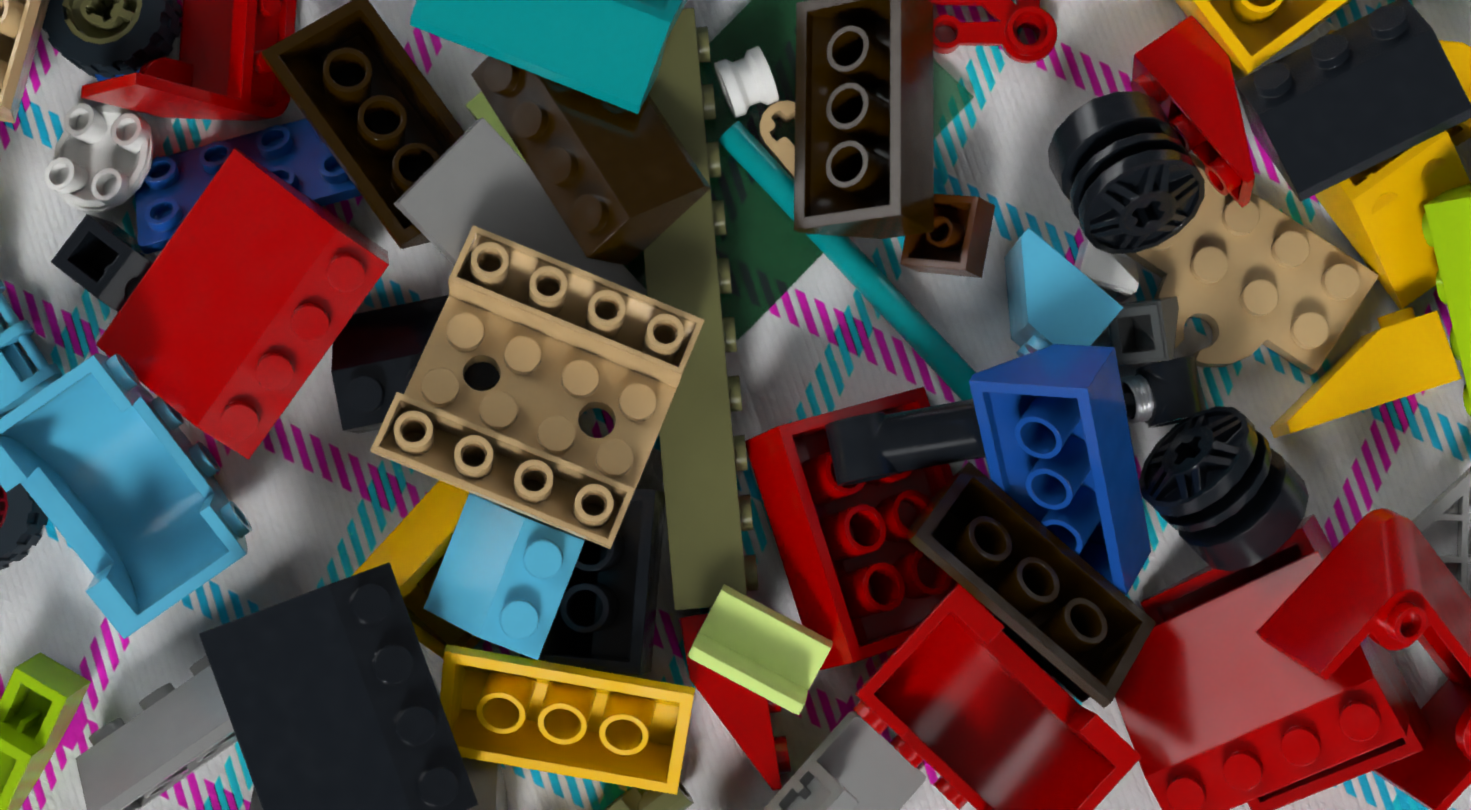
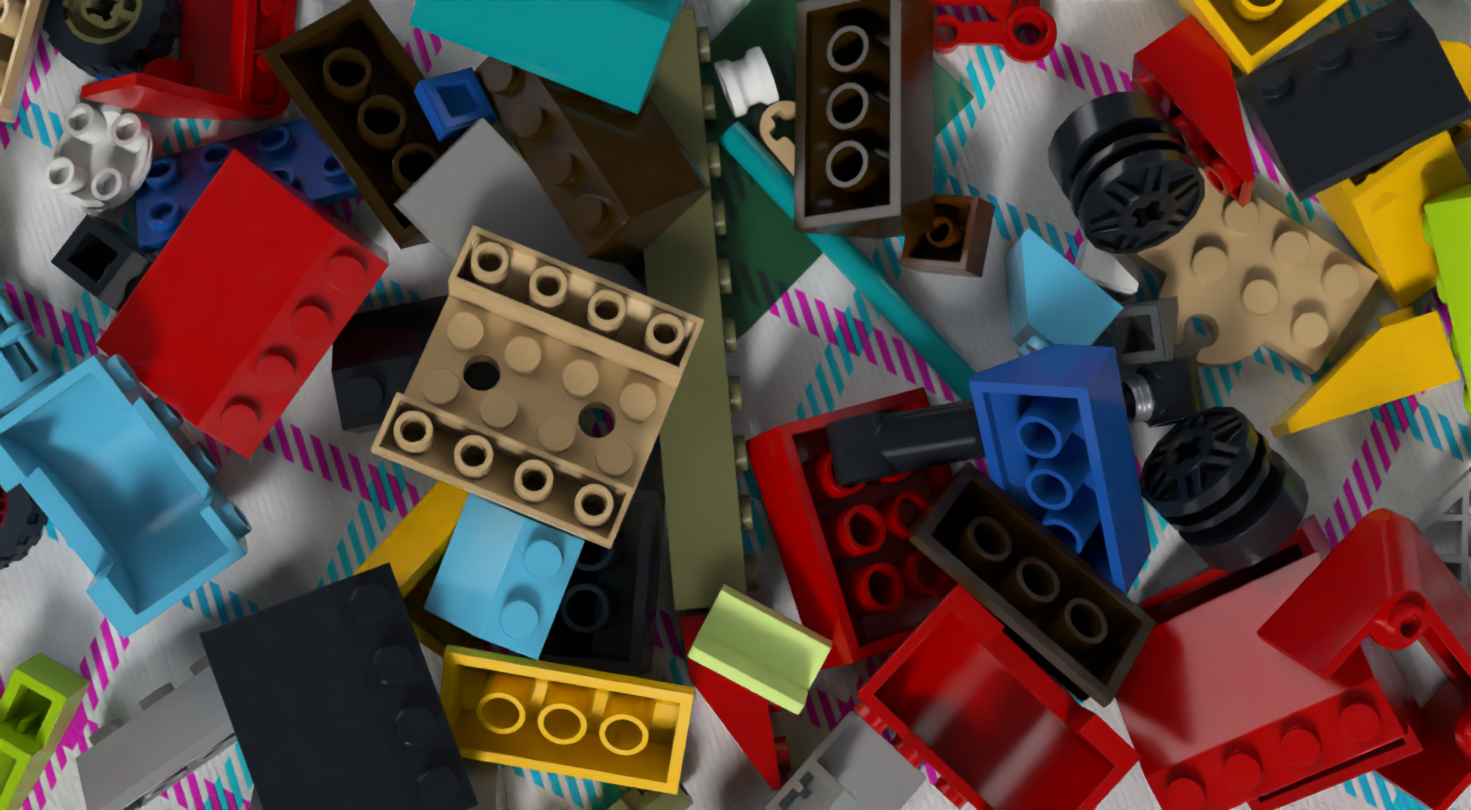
none -> blue tile [414,67,498,143]

